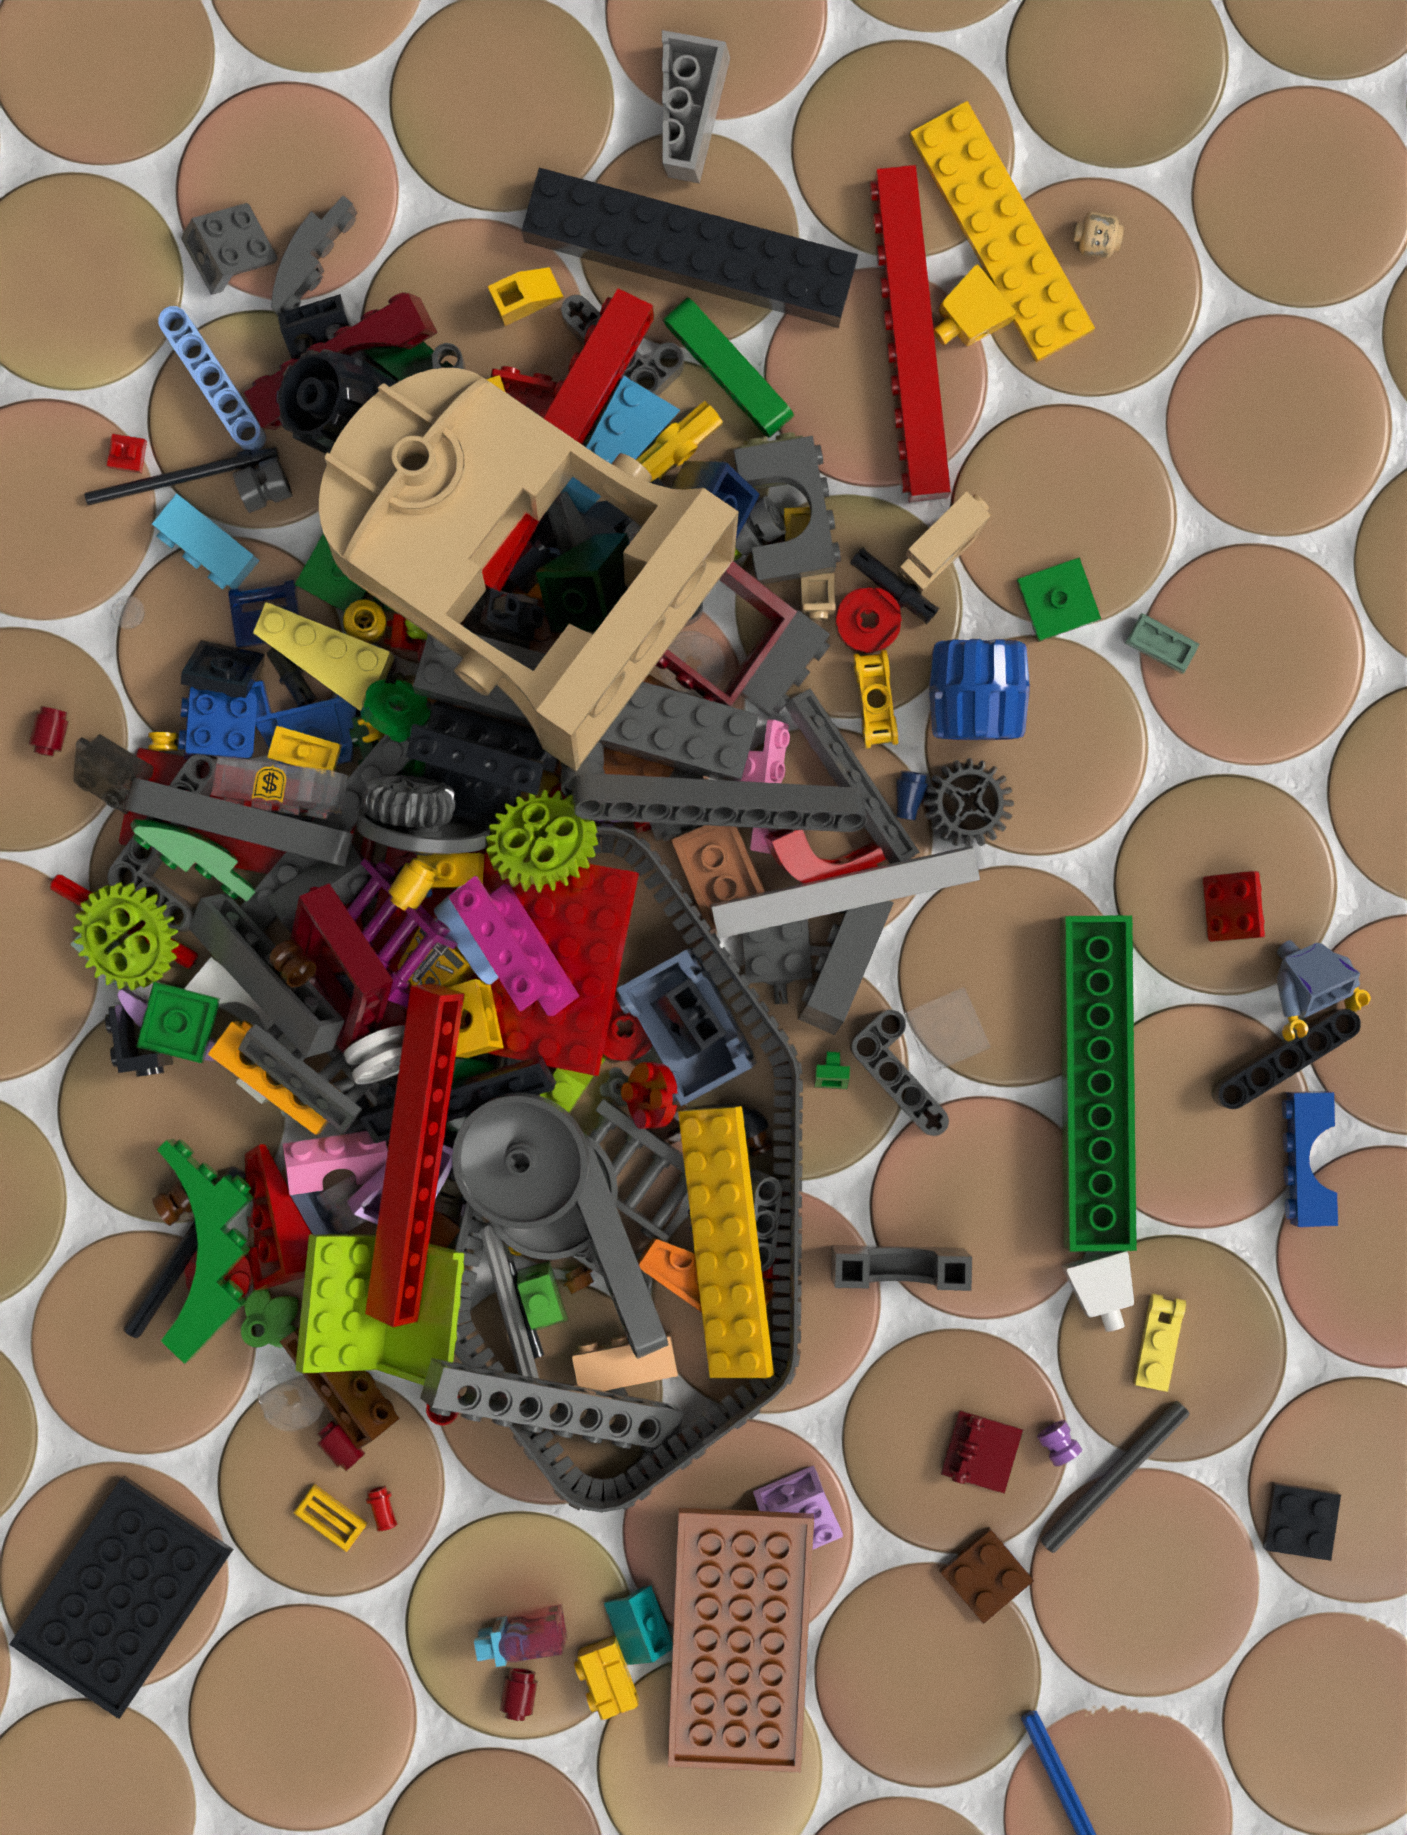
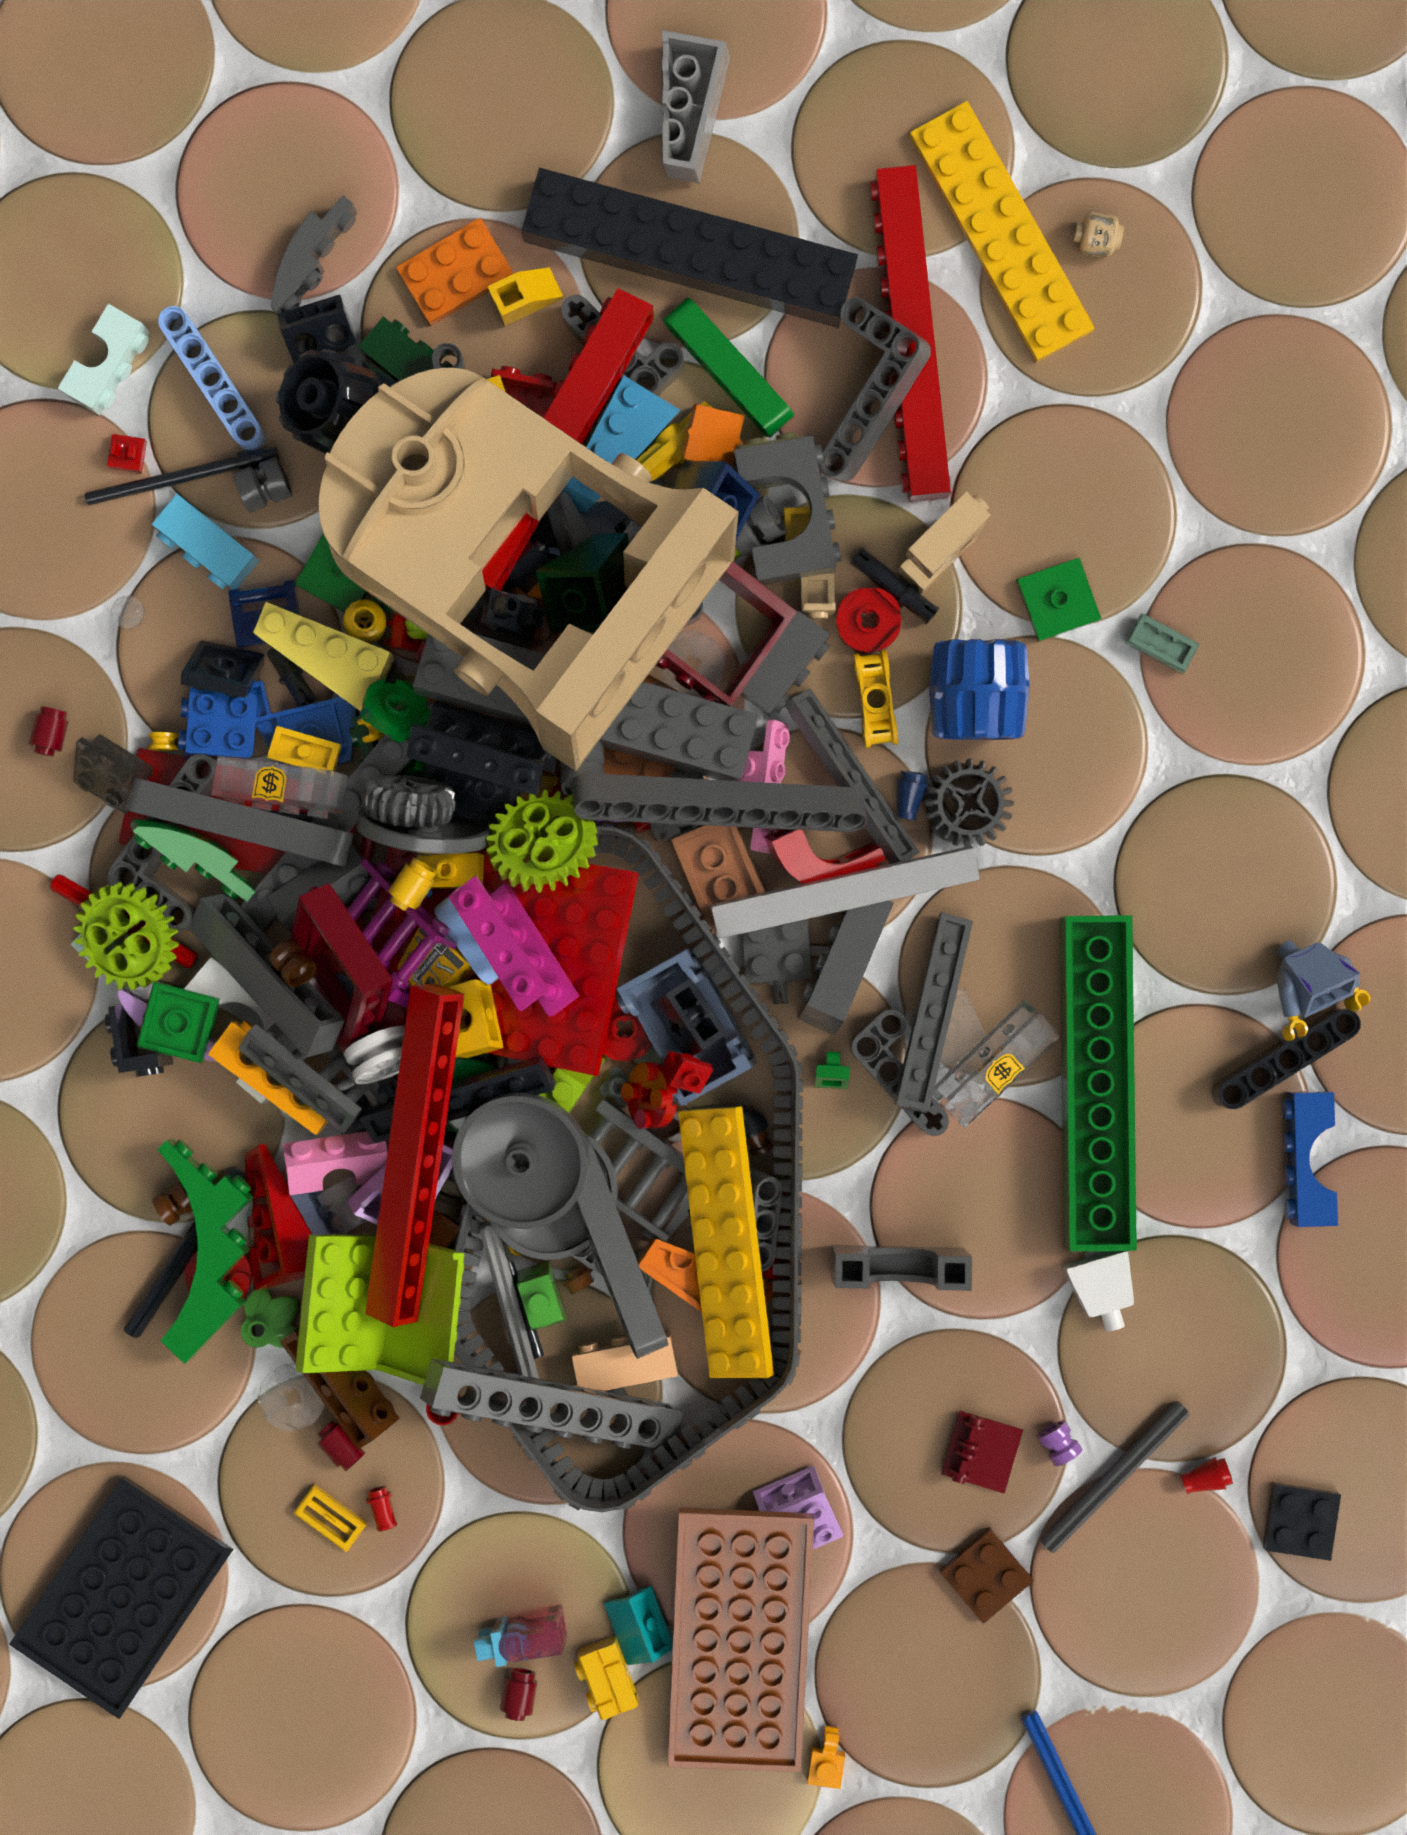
dark grey bracket [181,203,278,295] -> none
dark red arch [244,292,438,431] -> none
yellow torso [934,264,1017,346] -> none
light yellow plate [1133,1294,1186,1392] -> none
red bracket [1203,871,1265,942] -> none
none -> light aqua arch [58,303,149,416]
none -> orange plate [396,217,514,326]
none -> red bracket [664,1051,713,1094]
none -> orange piece [681,404,745,467]
none -> light orange plate [807,1725,846,1789]
none -> dark grey beam [820,297,931,481]
none -> dark grey plate [894,912,973,1113]
none -> clear brick [933,1000,1060,1129]
none -> red cone [1181,1457,1233,1494]

